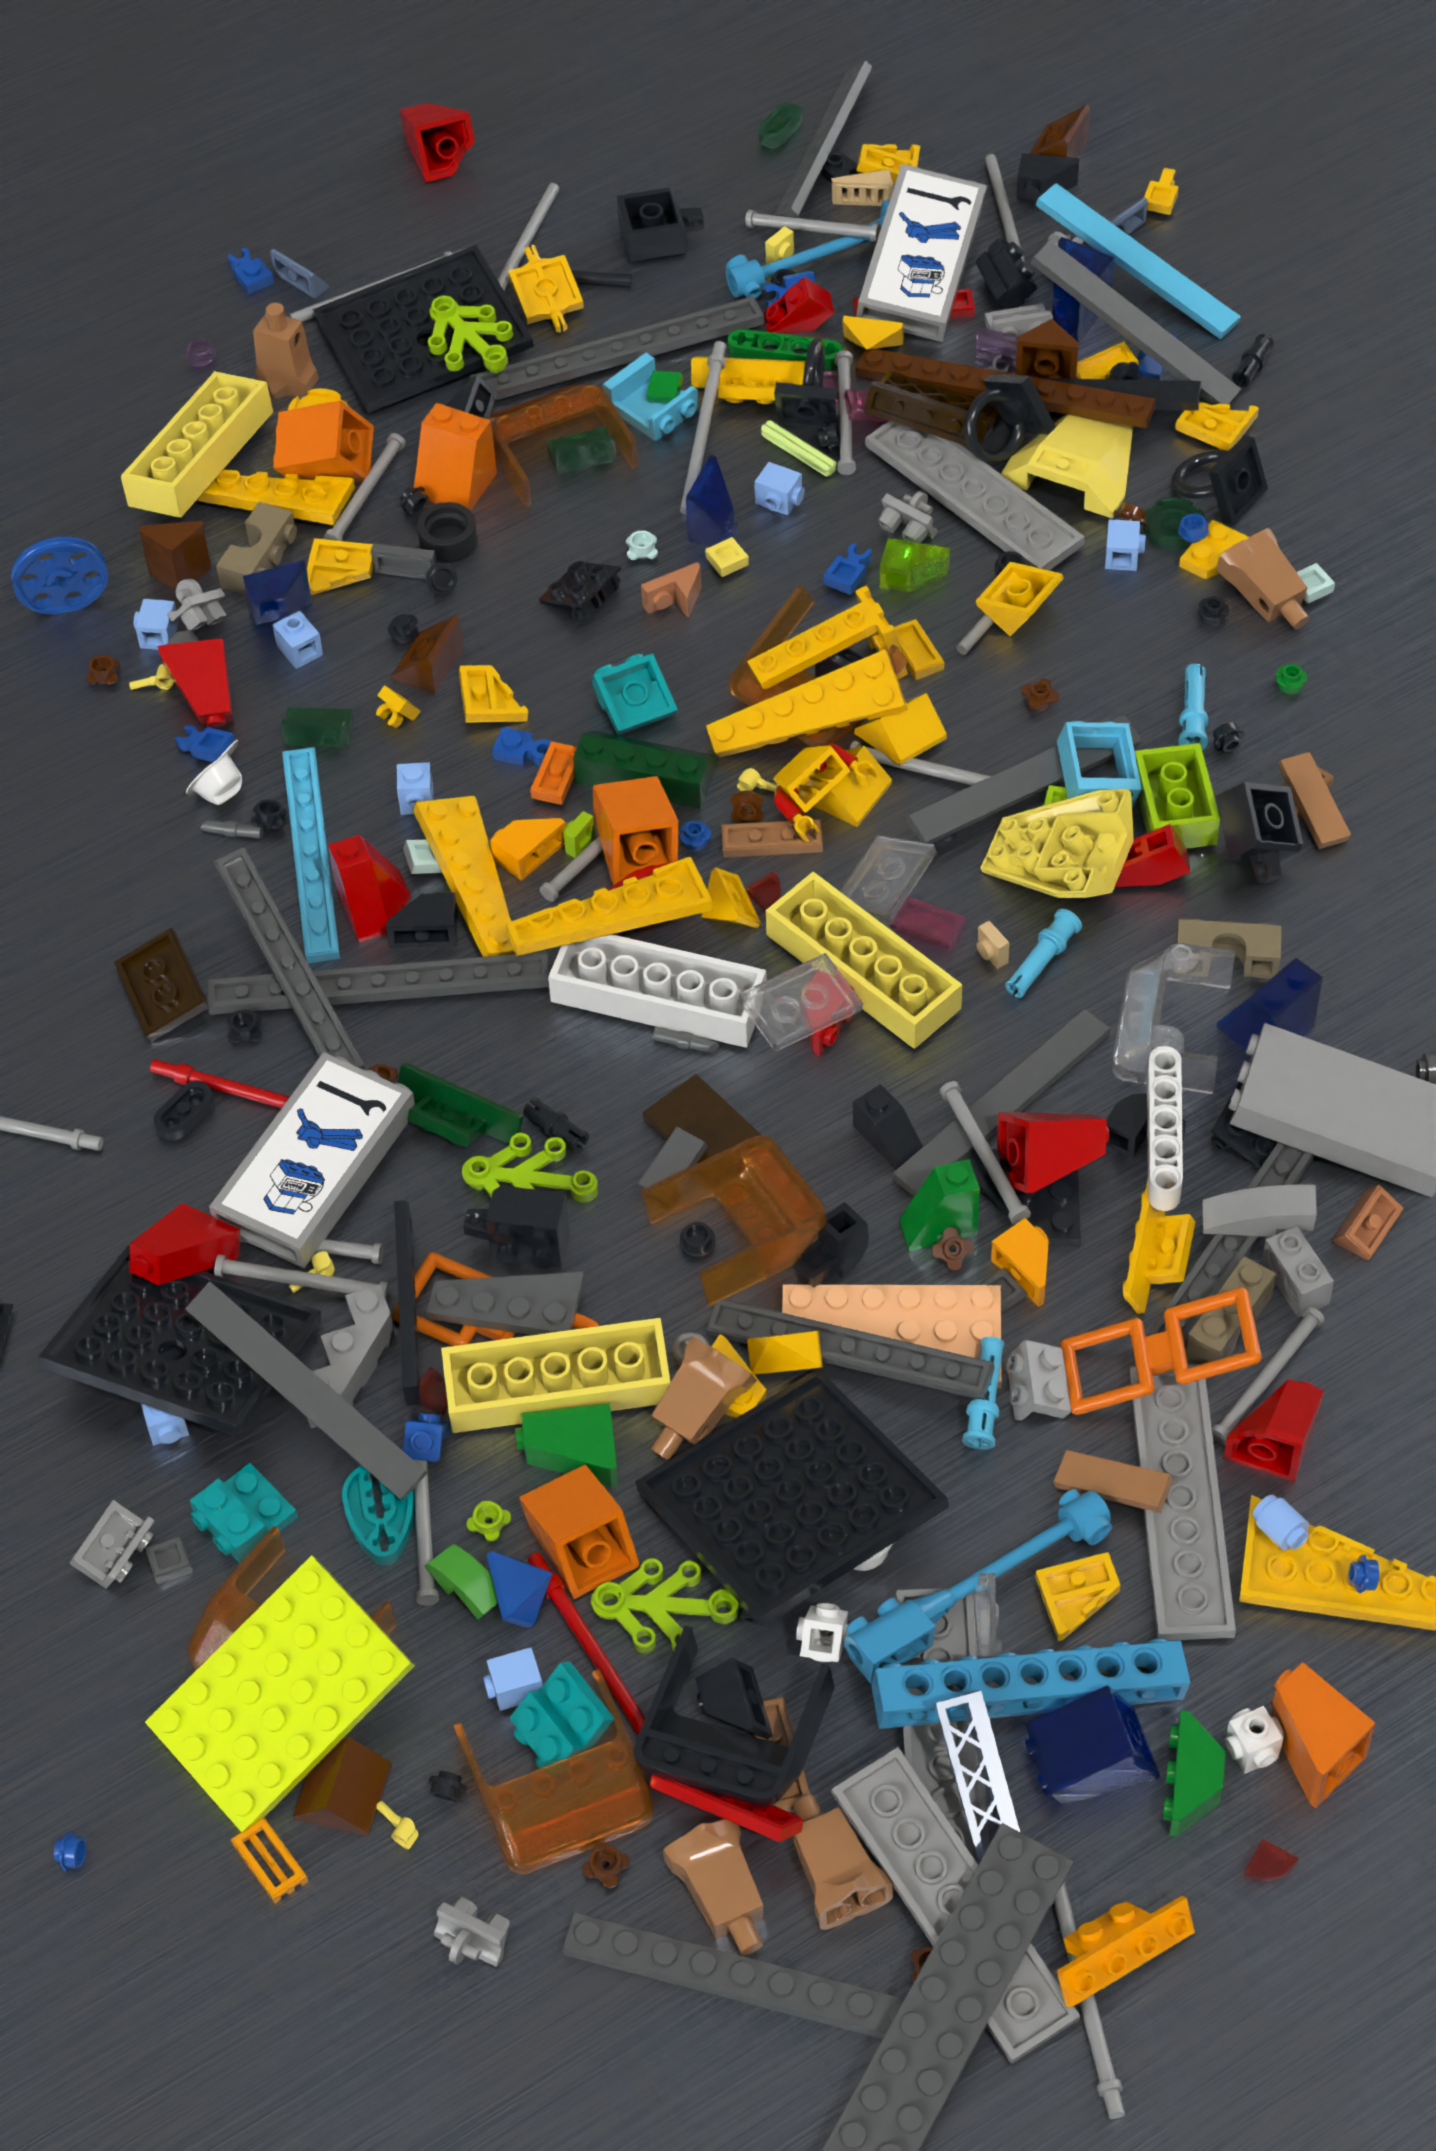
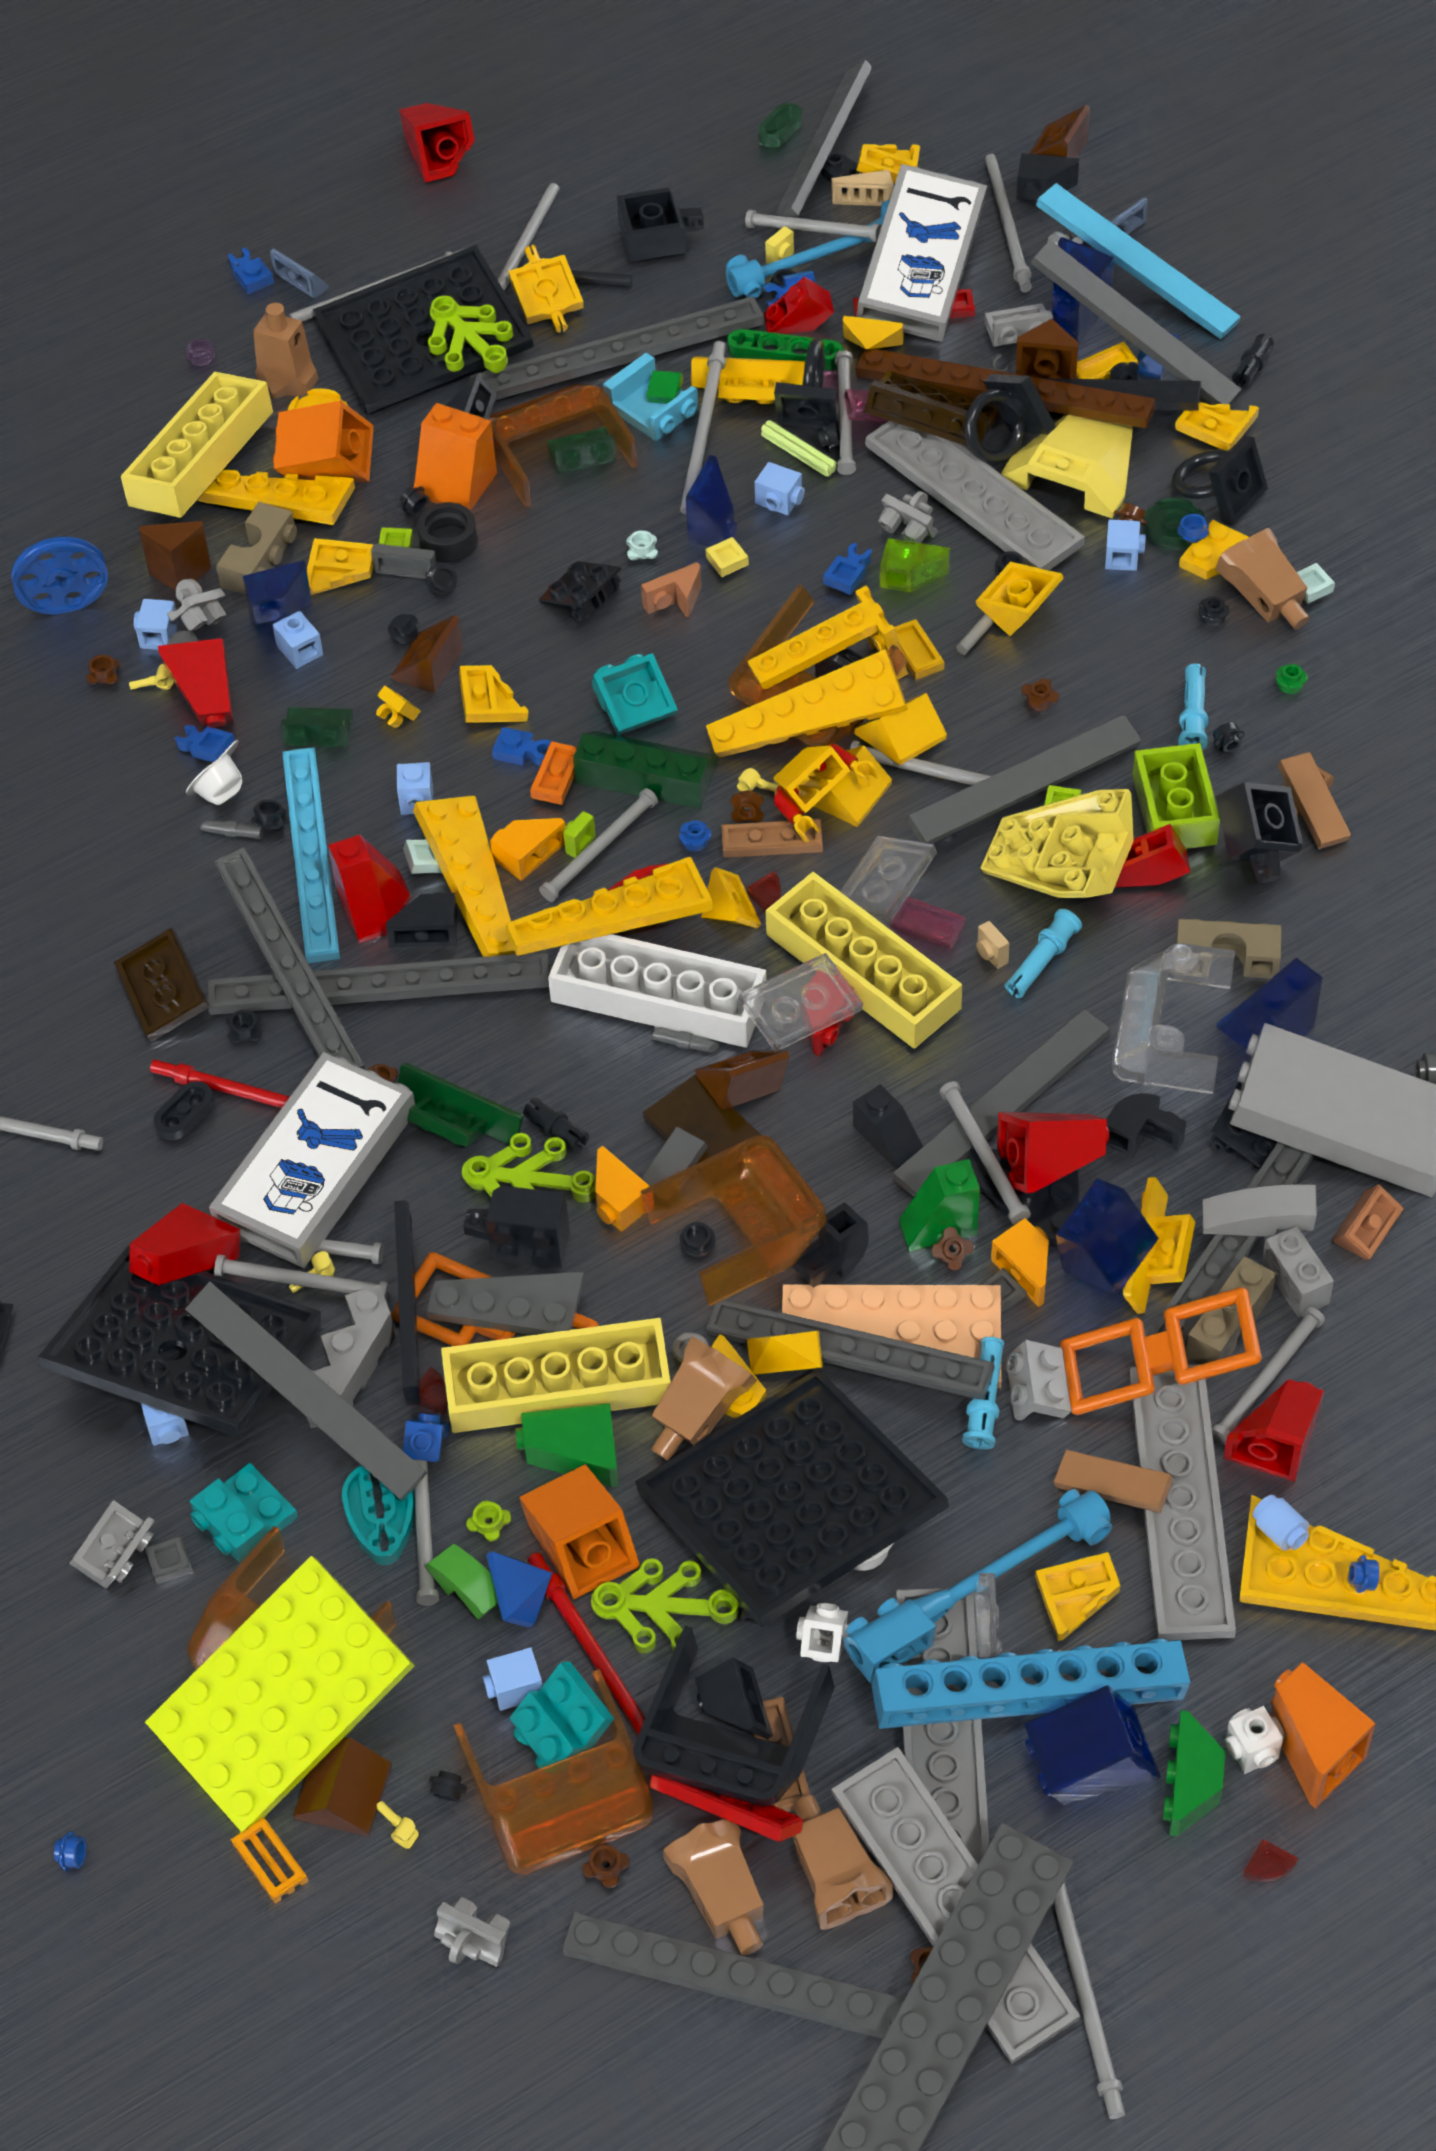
light grey bar [323,433,406,541] -> none
orange slope [593,776,678,885] -> none
fence [934,1690,1020,1861] -> none
black brick [976,238,1037,309] -> none
clear purple tile [976,327,1018,367] -> none
light orange bracket [1056,1895,1195,2008] -> none
medium azure window [1057,721,1142,808] -> none
yellow plate [1144,168,1179,215] -> none
white beam [1147,1046,1183,1211] -> none
none -> lime plate [378,527,414,548]
none -> light orange slope [595,1145,653,1232]
none -> reddish brown slope [695,1050,790,1110]
none -> clear blue slope [1056,1178,1159,1295]

